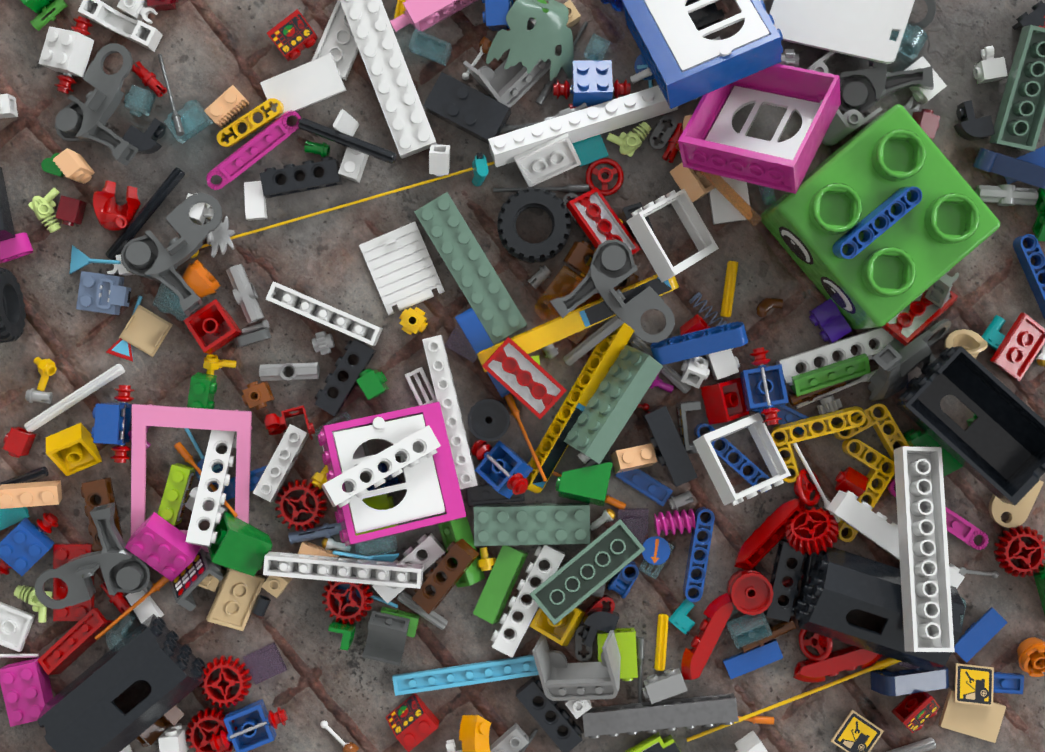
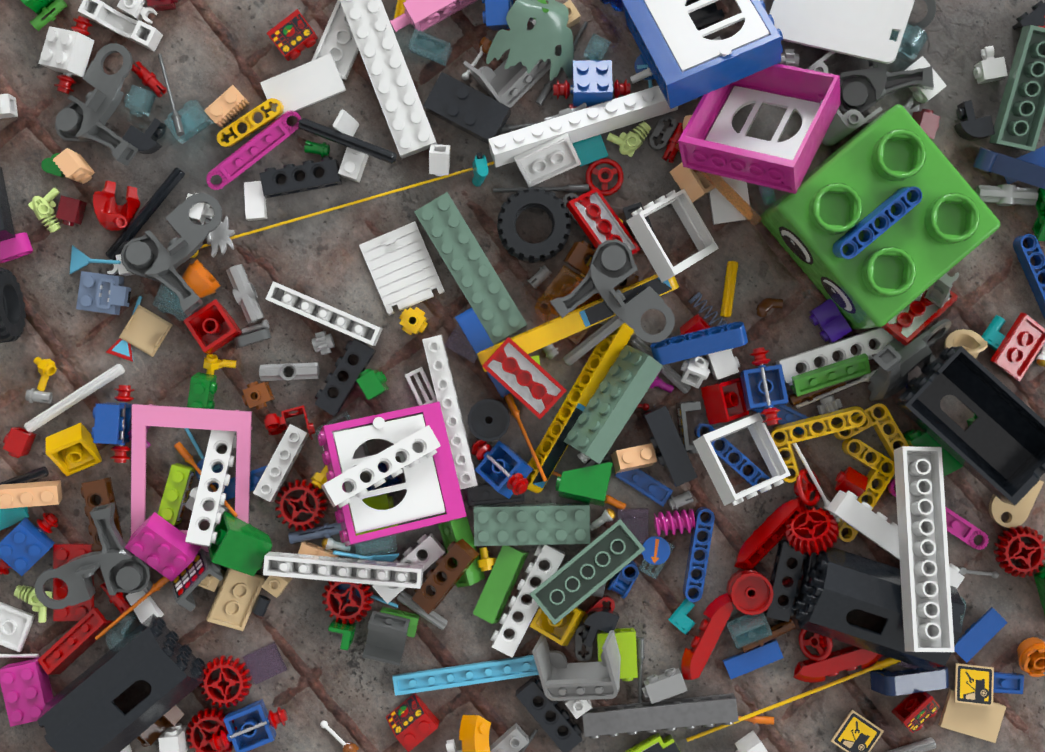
yellow axle [654,614,669,671] -> none

